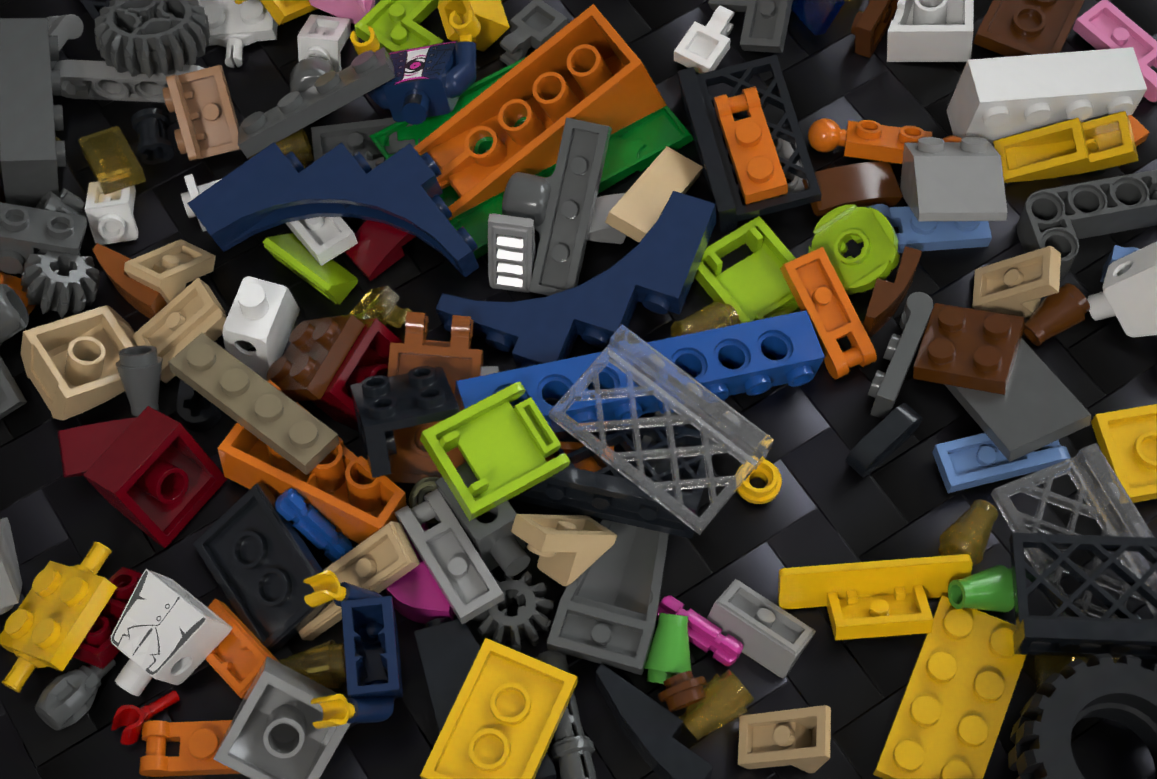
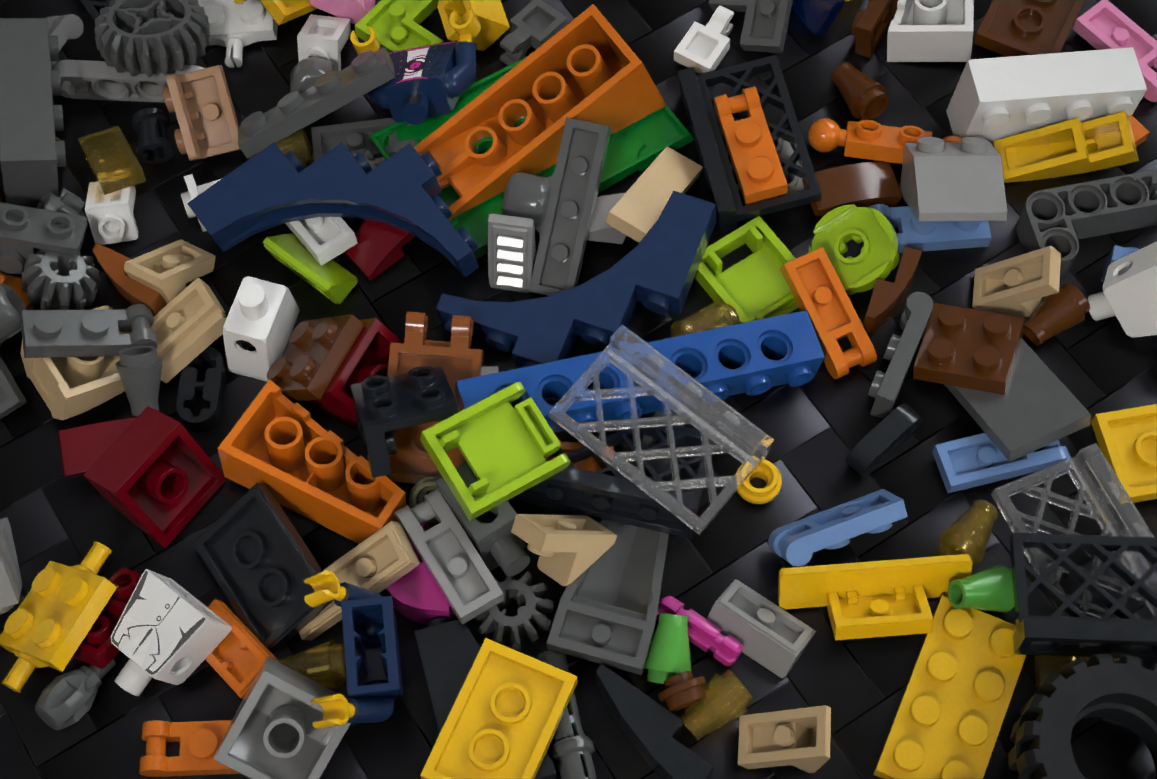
red hand [111,690,180,745] -> none
dark tan plate [169,333,339,475] -> none
blue axle [275,488,353,563] -> none
clear yellow plate [350,286,412,328] -> none
none -> dark grey plate [21,304,157,358]
none -> medium blue plate [768,489,908,567]
none -> reddish brown cone [831,62,889,120]

